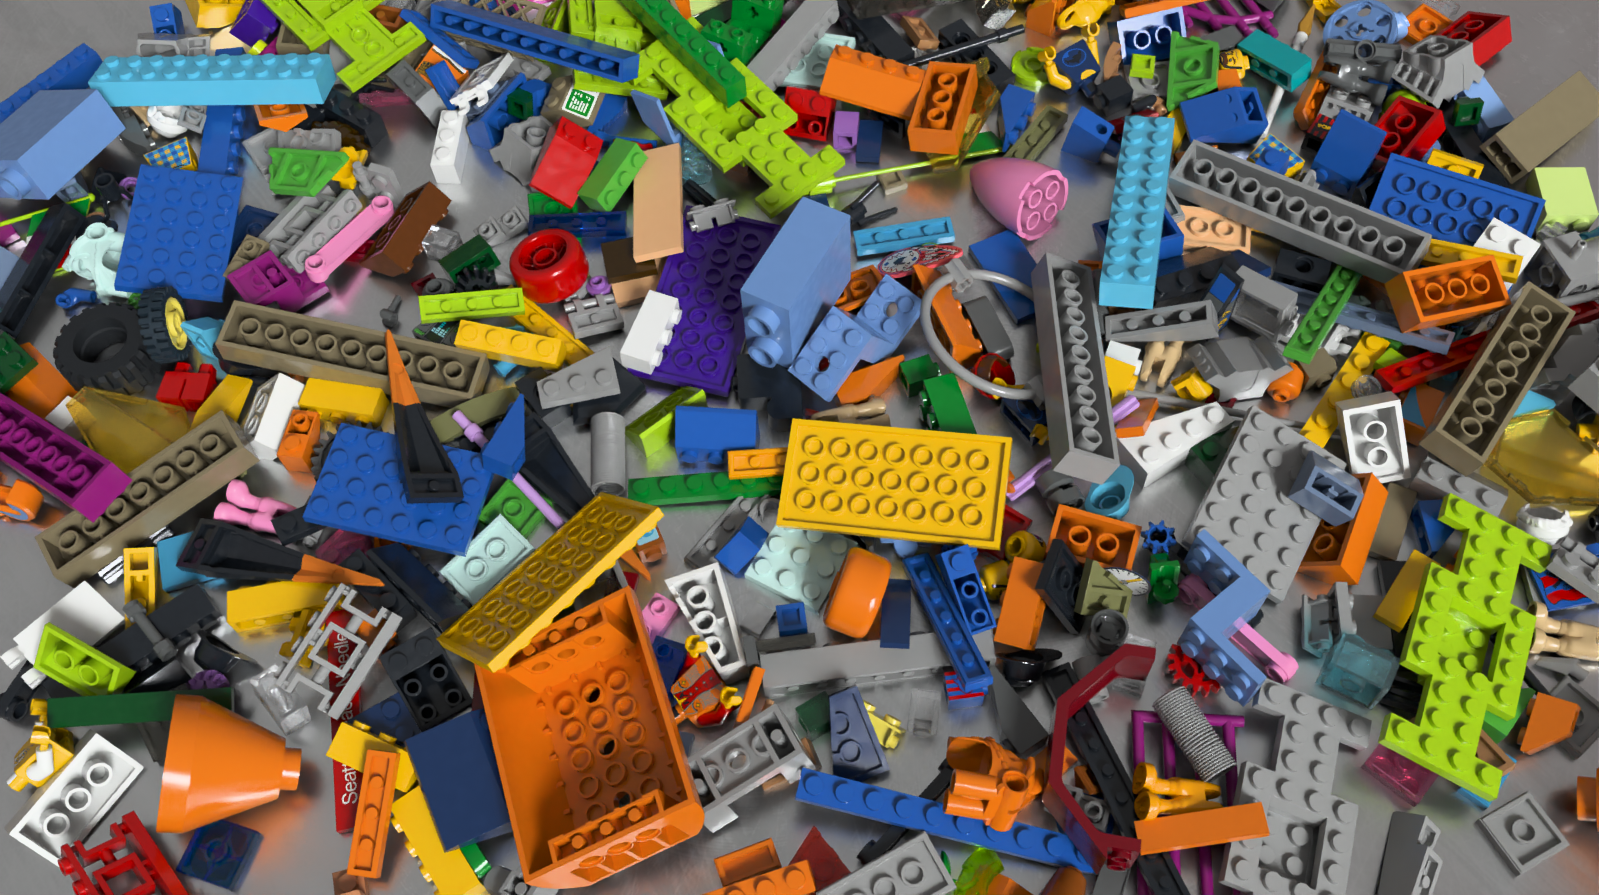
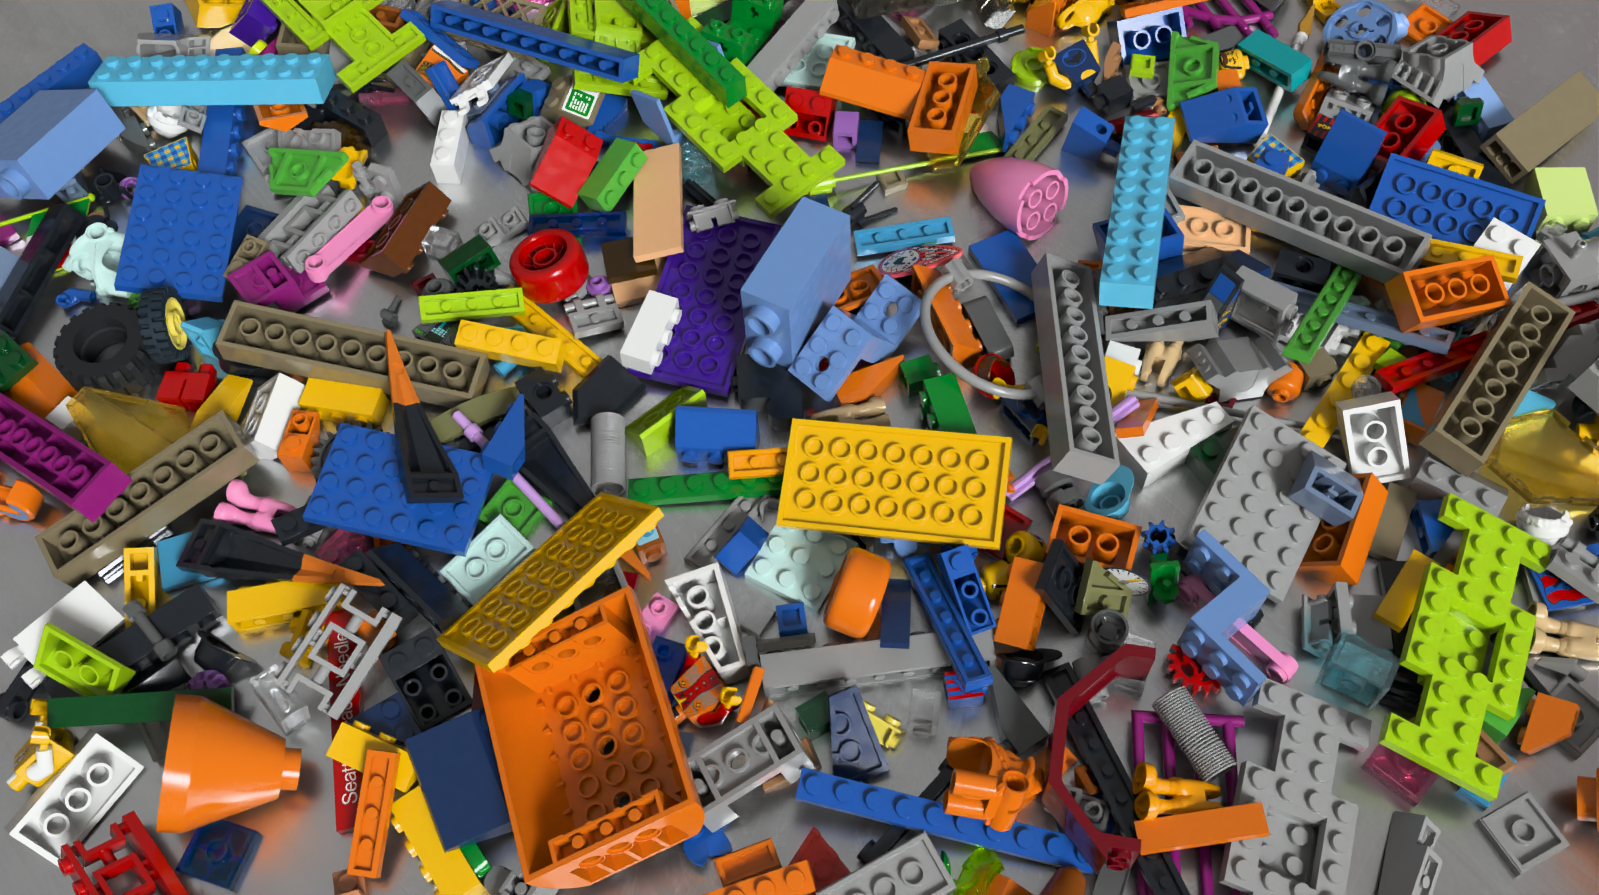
light grey wing [537,346,620,409] -> none
none -> blue plate [683,824,732,866]

